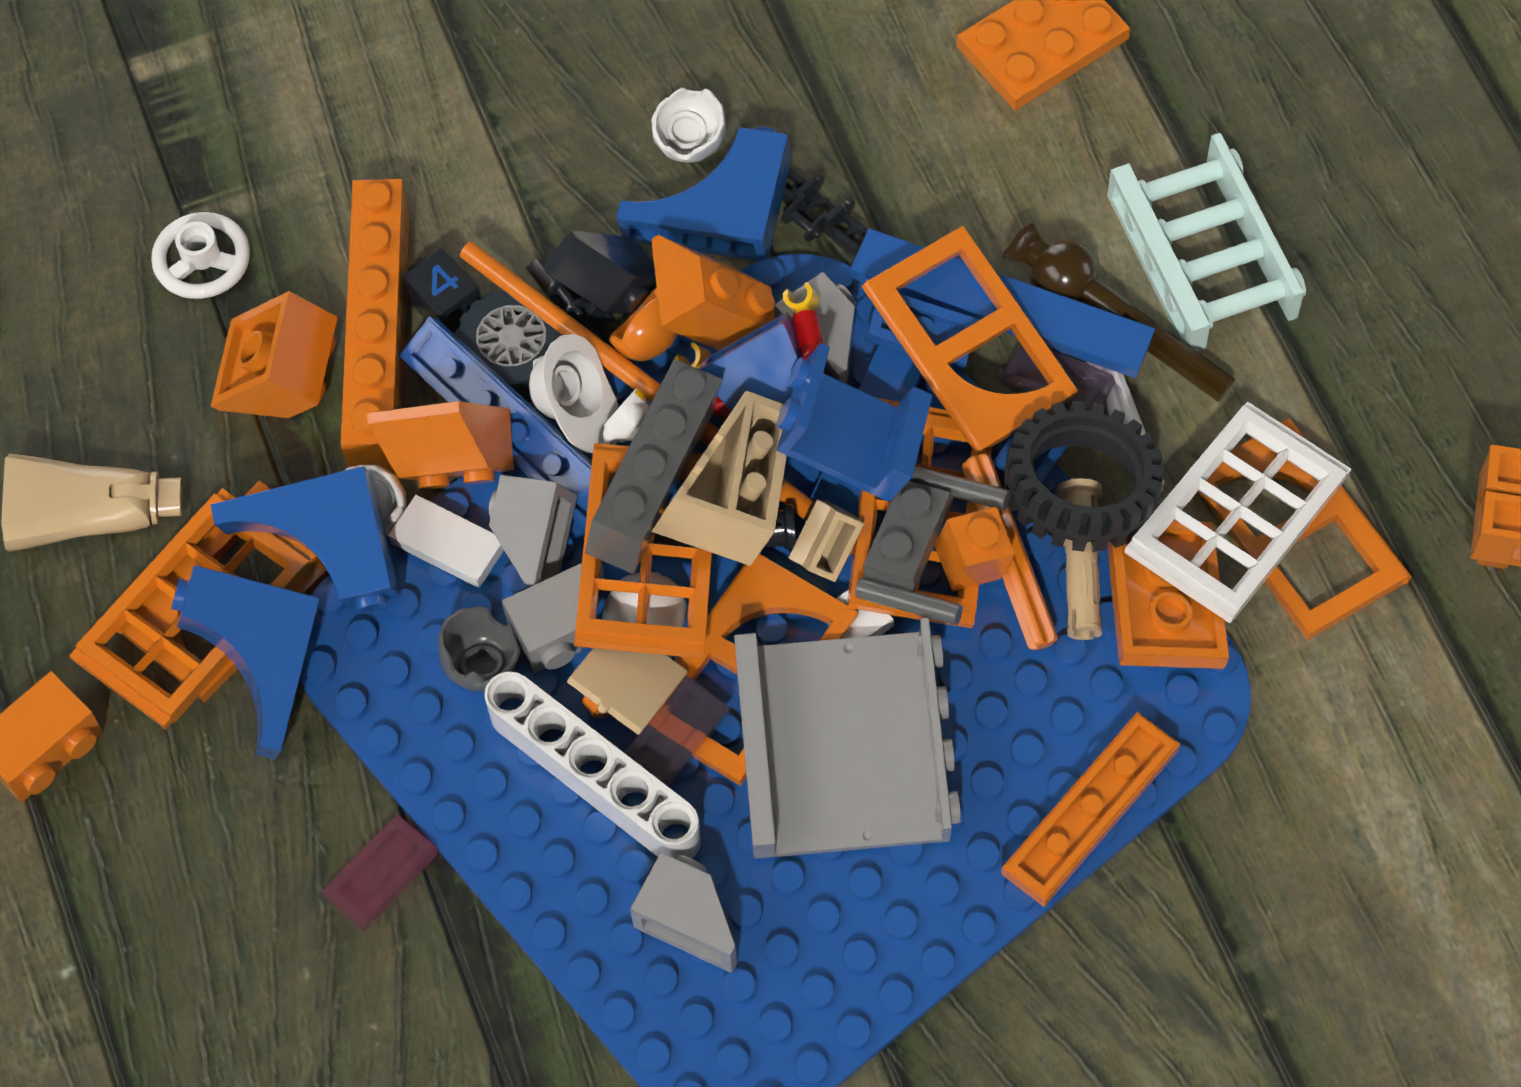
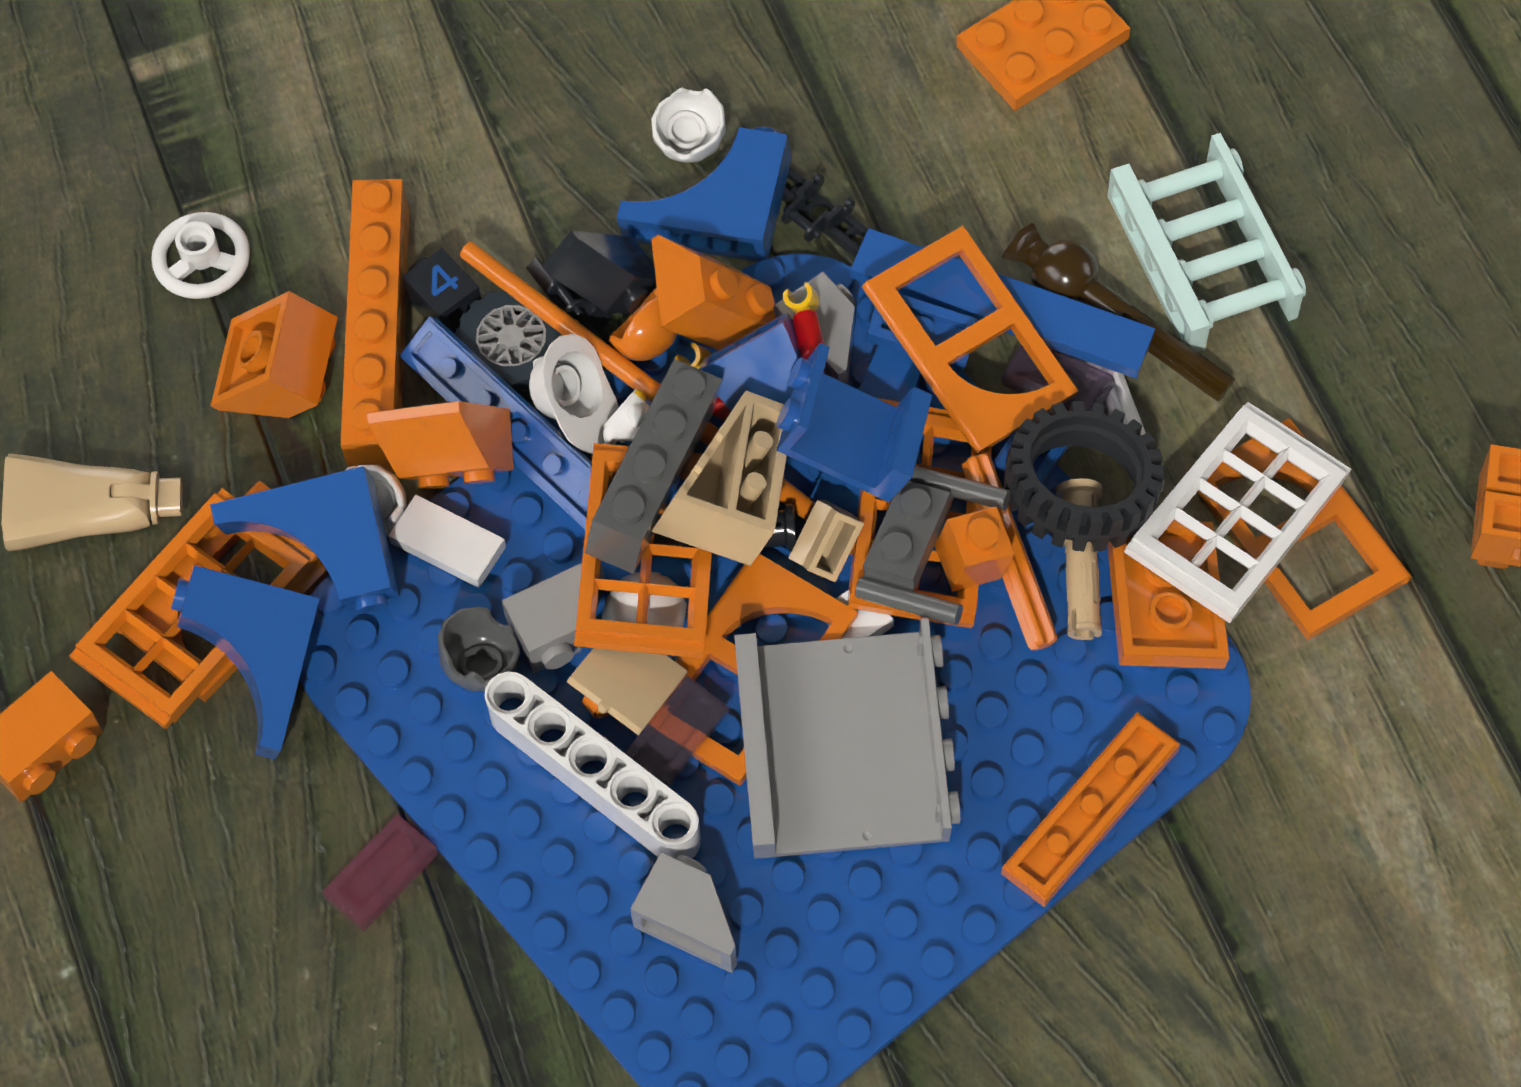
light grey slope [489,475,577,587] -> none

